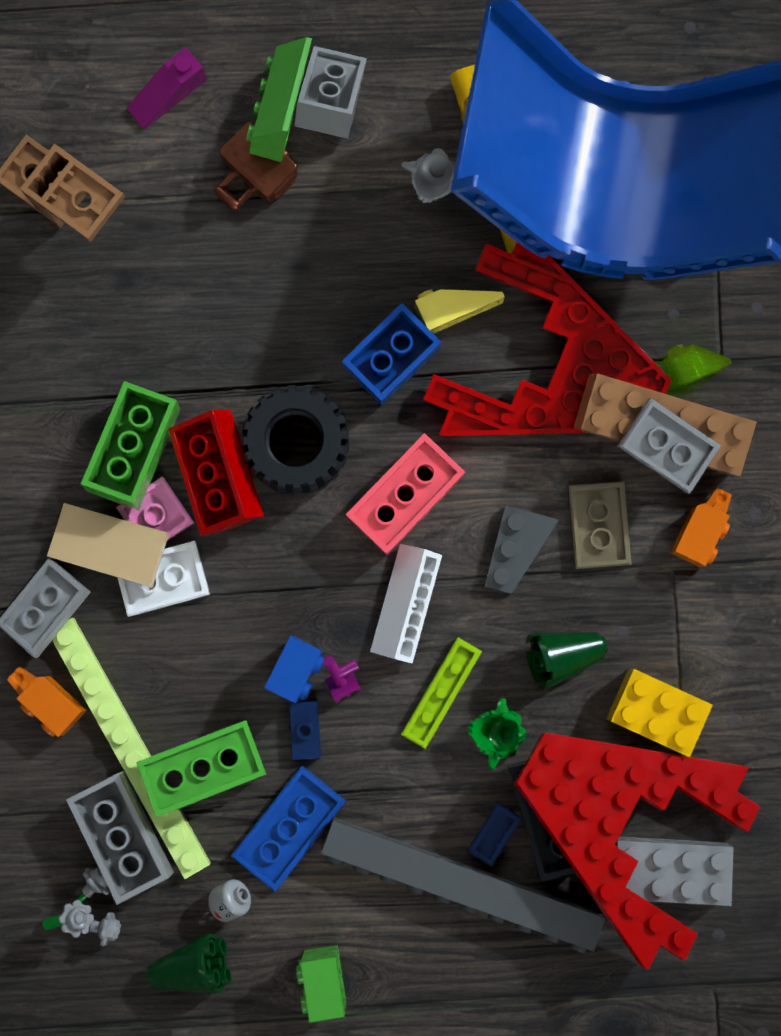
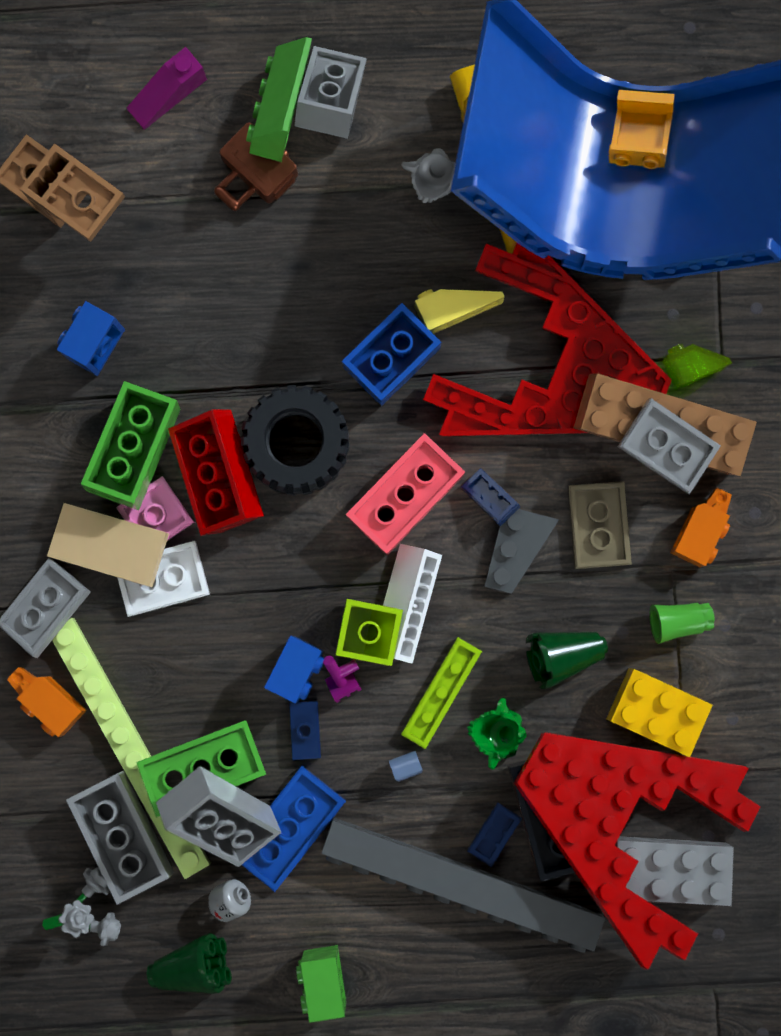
none -> blue brick [57,301,125,377]
none -> light grey brick [156,766,282,867]
none -> lime slope [335,599,403,666]
none -> sand blue brick [389,751,423,782]
none -> dark blue plate [461,468,520,526]
none -> light orange panel [609,90,675,169]
none -> bright green plant [650,603,715,644]

